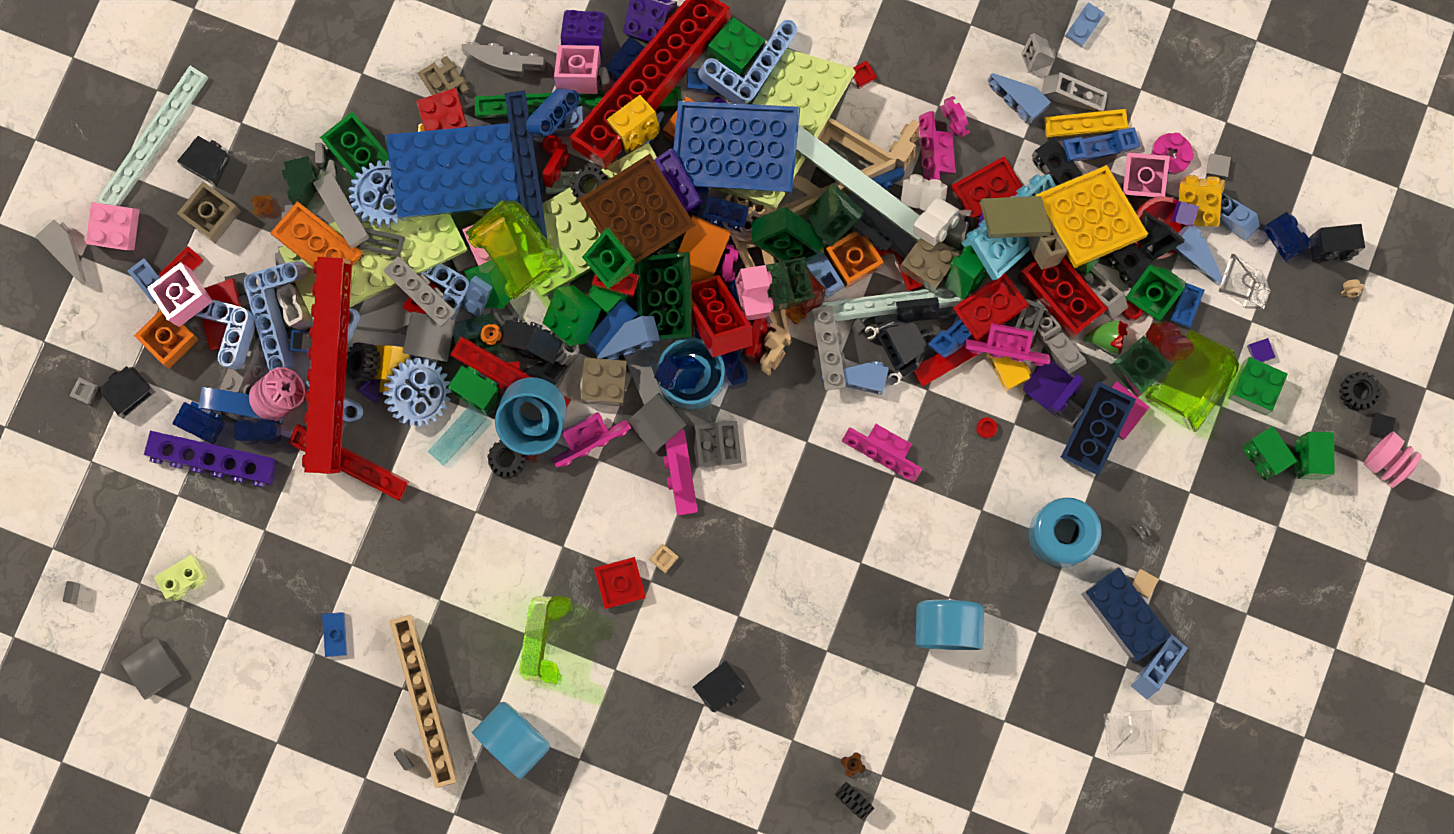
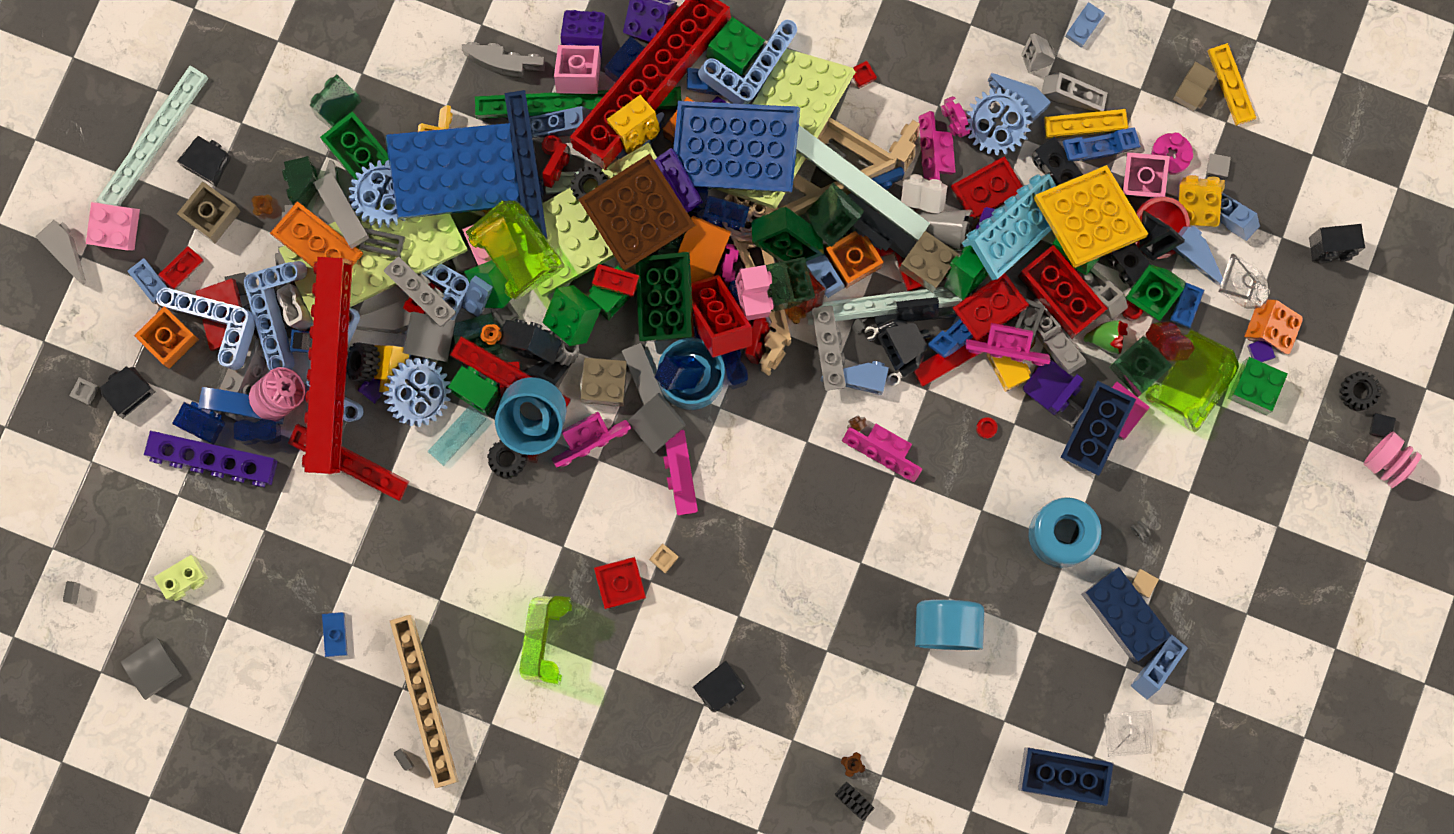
bright pink brick [147,263,213,327] -> none
light grey tile [315,143,327,168] -> none
red plate [416,88,468,131] -> none
dark tan plate [418,56,470,95] -> none
dark azure piece [472,702,550,780] -> none
blue beam [526,88,579,136] -> none
green slope [582,228,635,288] -> none
blue beam [584,300,639,356] -> none
medium blue slope [597,316,660,360] -> none
dark grey tile [598,67,611,96] -> none
dark grey slope [692,421,742,468] -> none
white brick [913,197,960,246] -> none
olive tile [980,196,1051,238] -> none
dark tan slope [1027,216,1067,270] -> none
tile [1171,201,1199,226] -> none
green brick [1242,426,1297,480] -> none
clear blue brick [1263,212,1310,262] -> none
green brick [1294,432,1335,480] -> none
tan plate [1341,280,1365,297] -> none
none -> clear green slope [309,74,362,128]
none -> reddish brown plate [847,415,867,432]
none -> light blue gear [966,88,1033,155]
none -> dark blue brick [1018,747,1114,806]
none -> dark tan brick [1172,61,1217,112]
none -> yellow tile [1207,43,1256,126]
none -> orange bracket [1244,299,1303,354]

